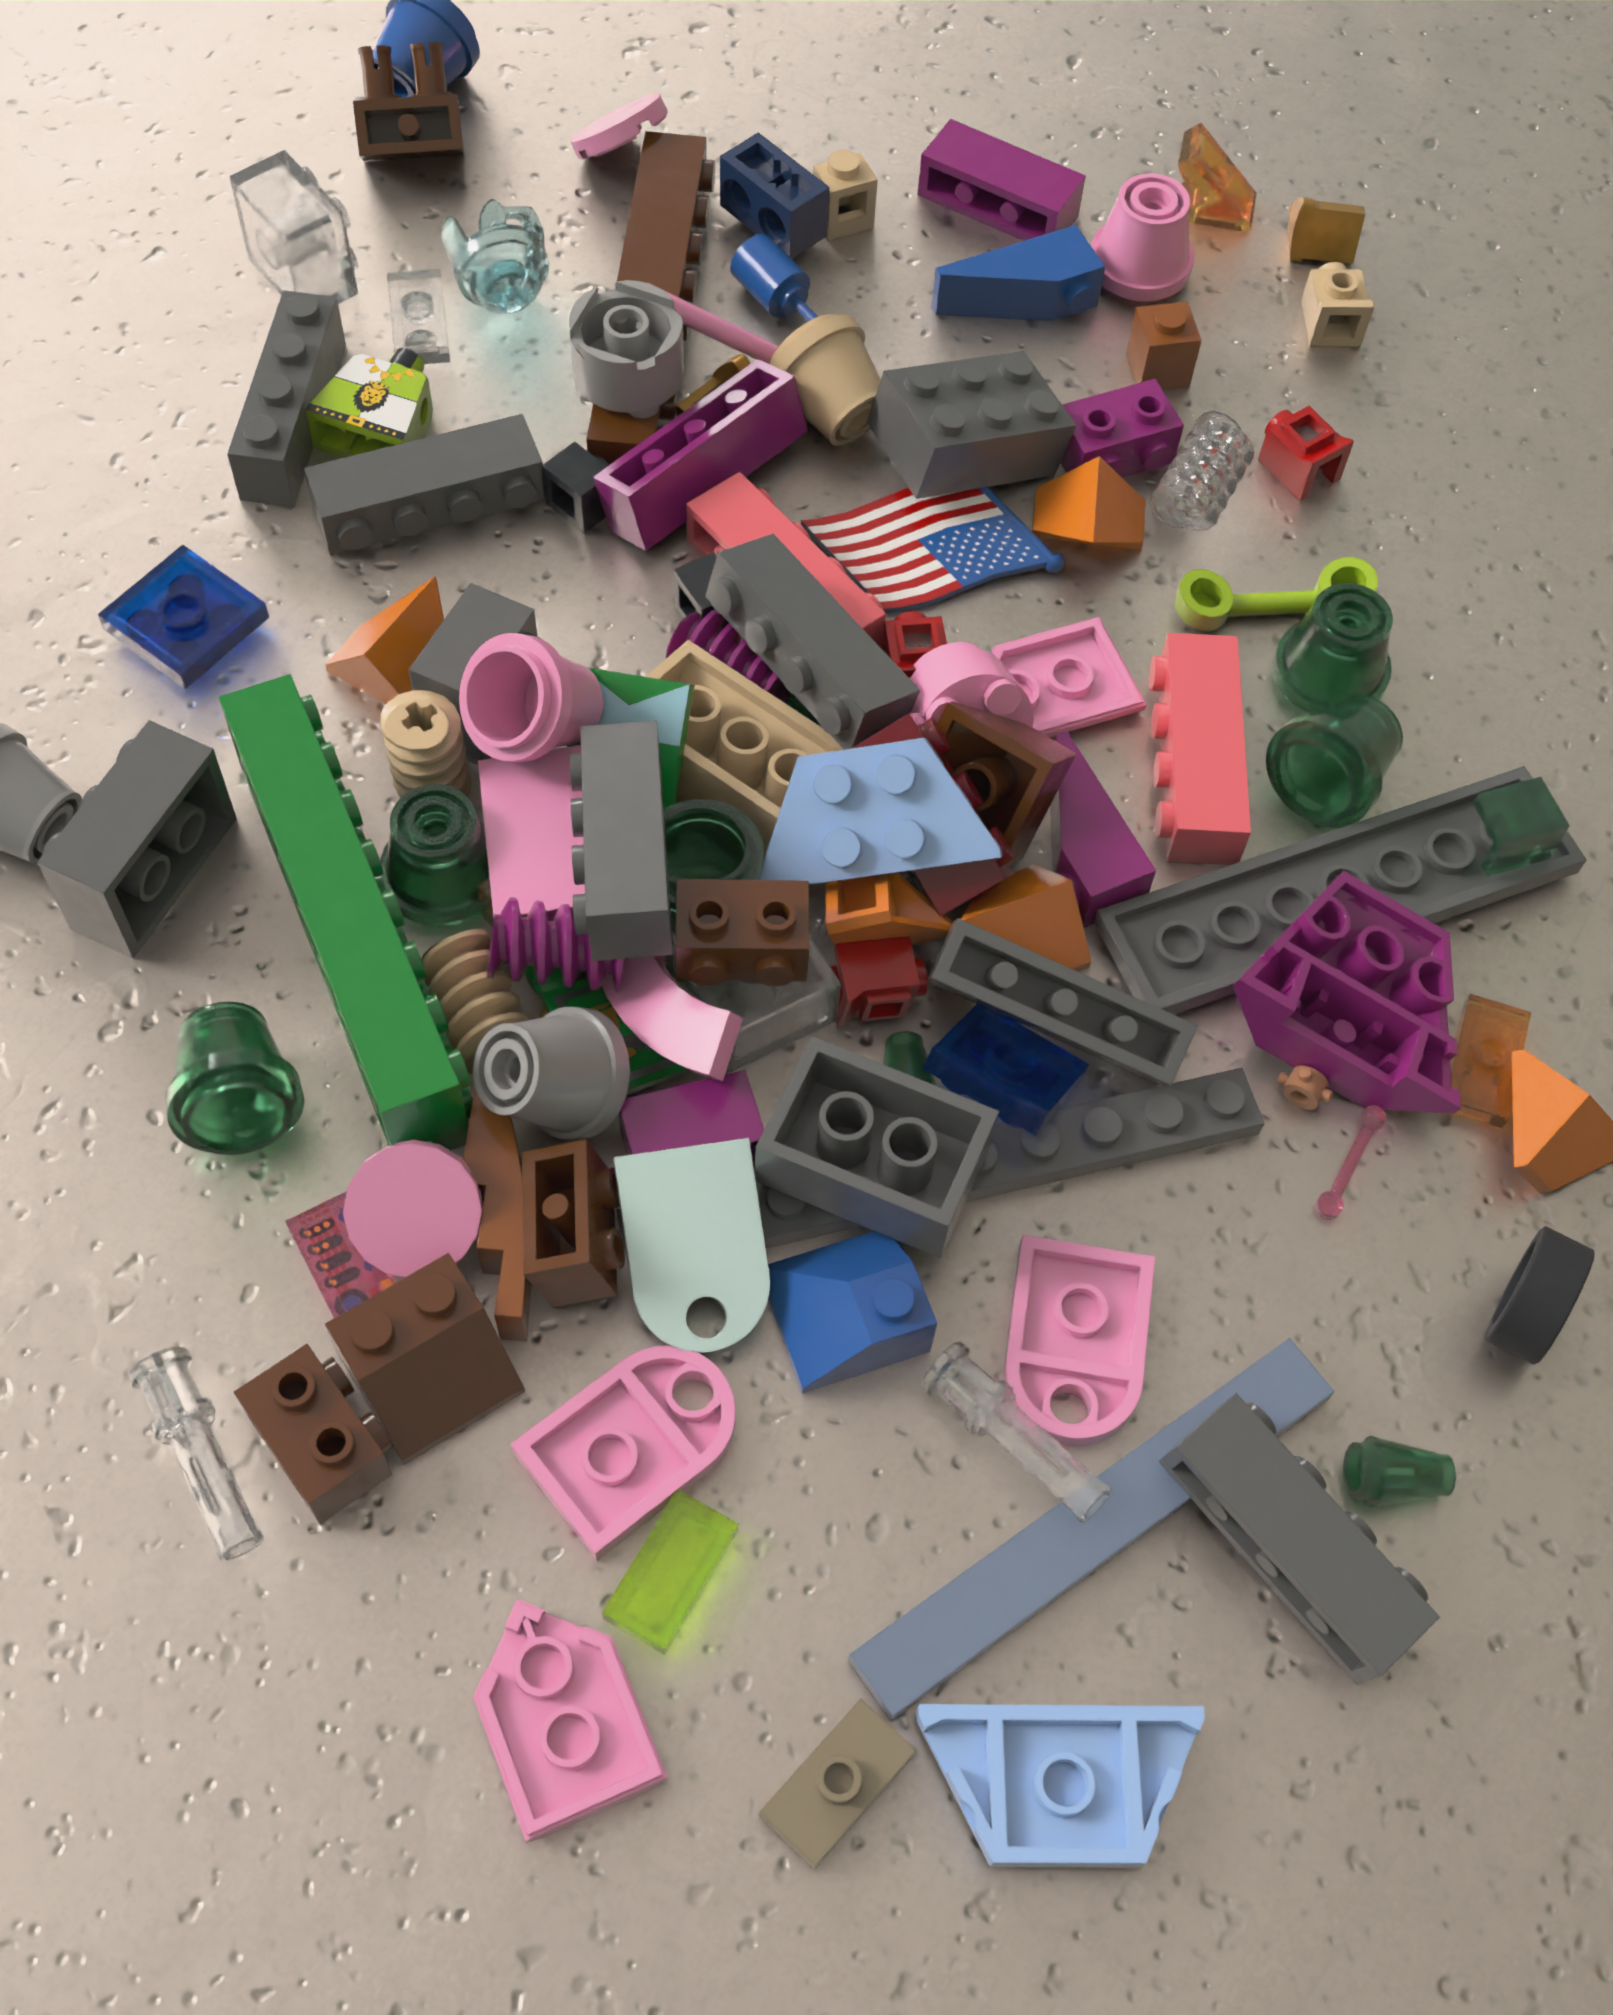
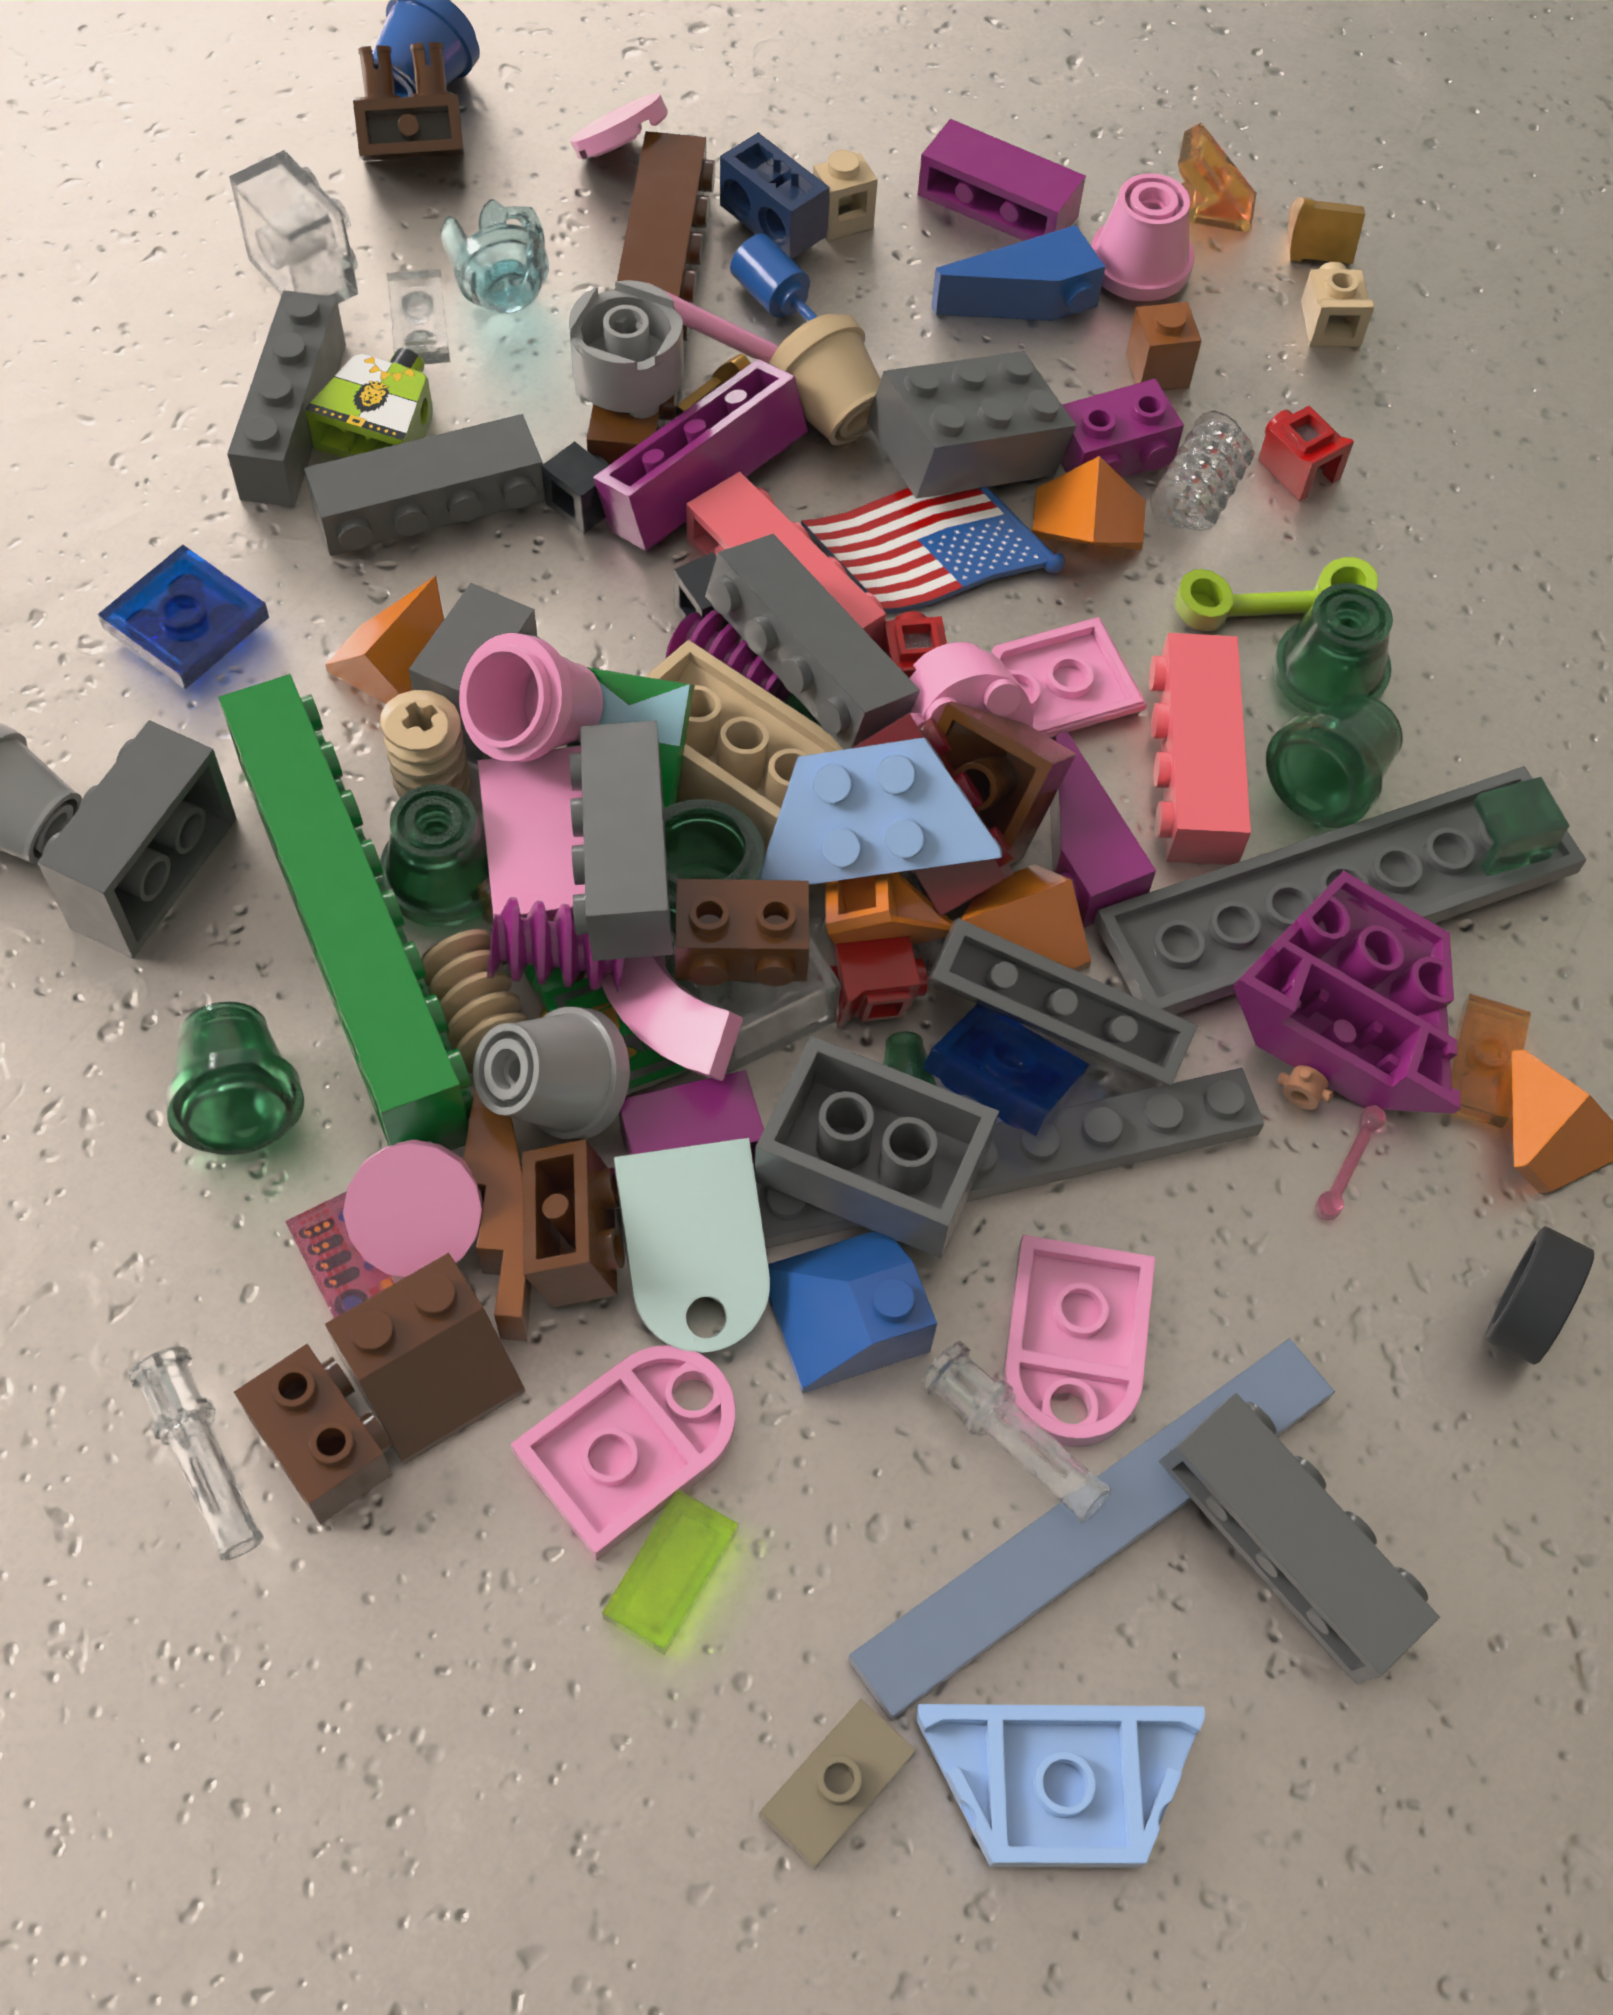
bright pink tile [473,1599,668,1843] -> none
clear green cone [1343,1436,1456,1507] -> none

